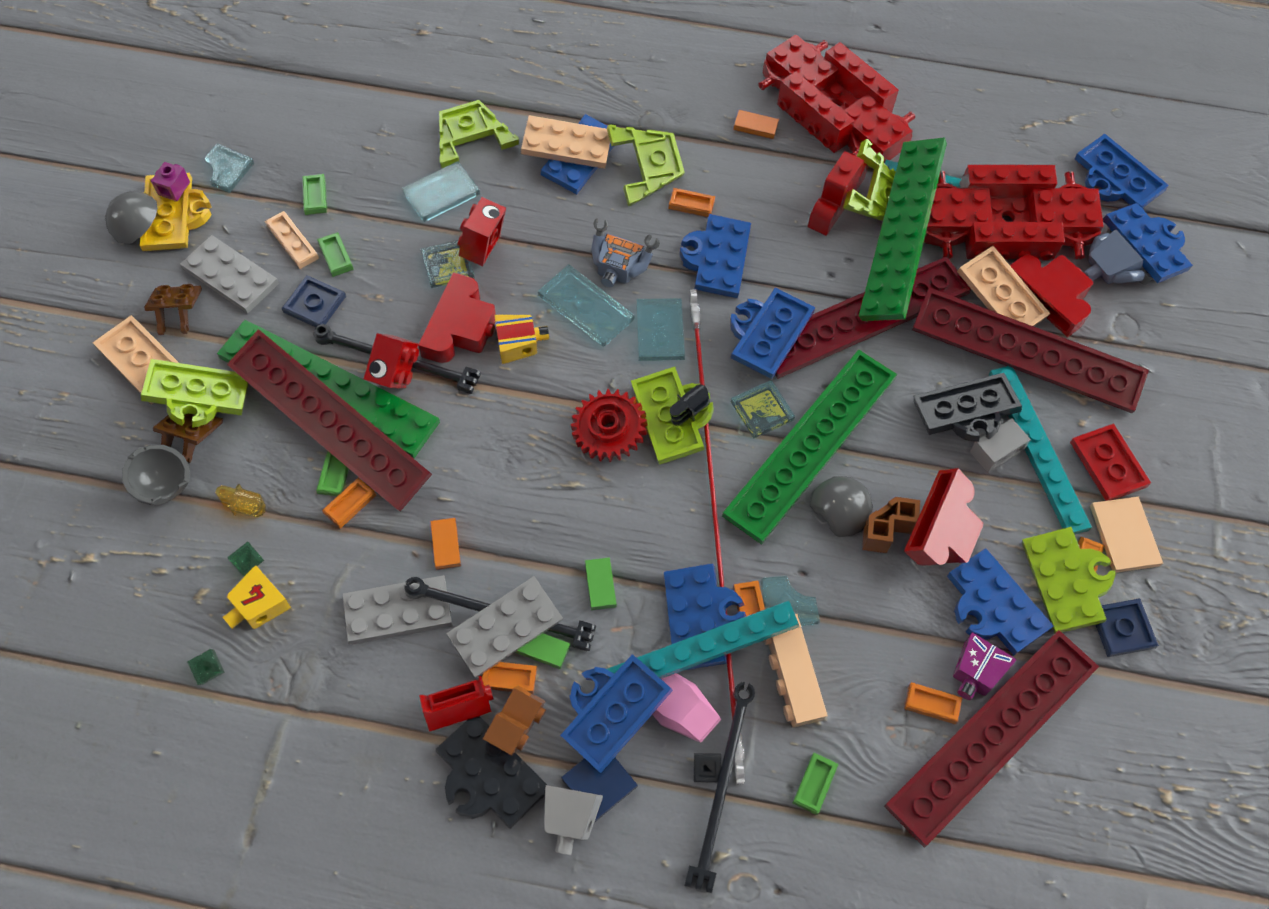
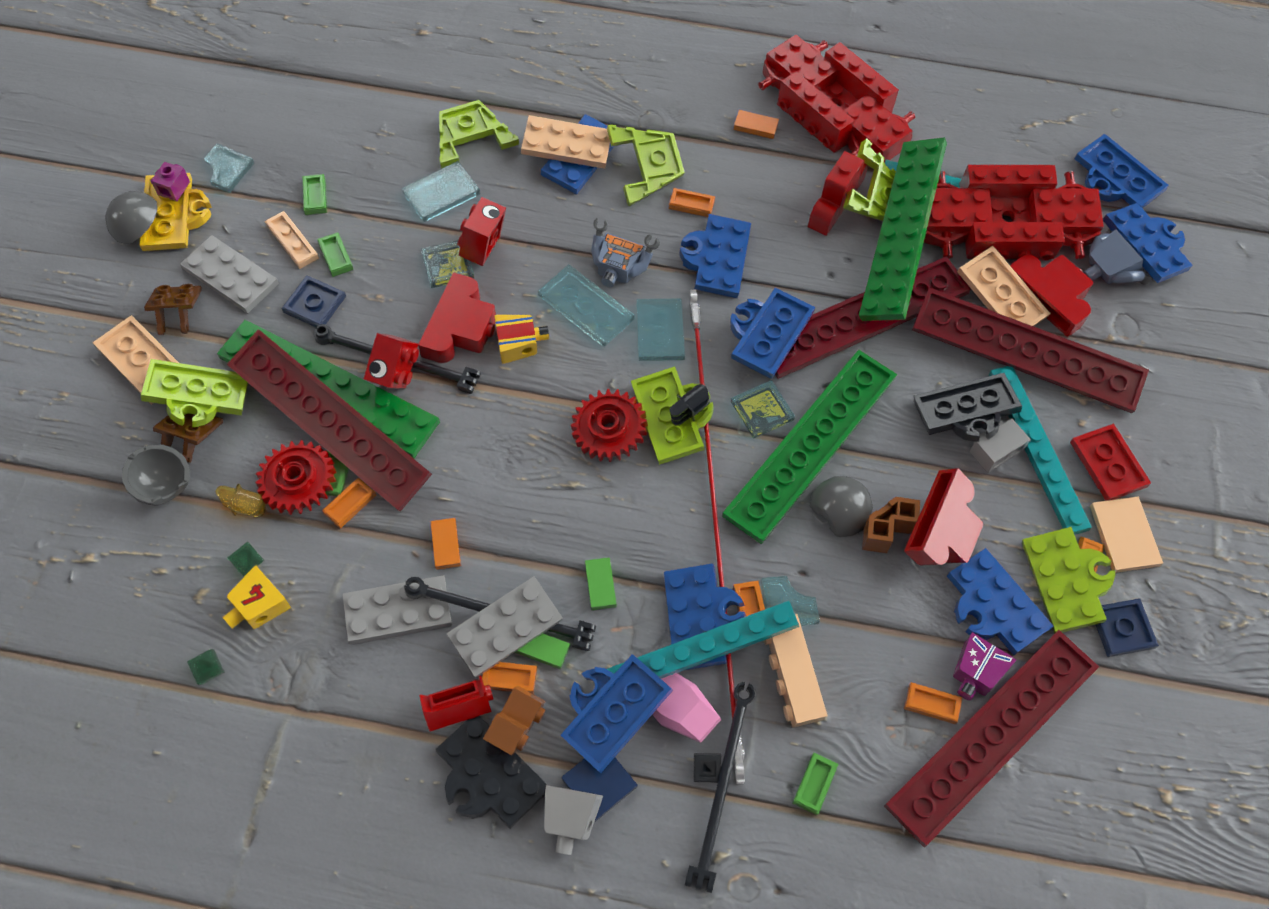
none -> red gear [255,440,337,515]

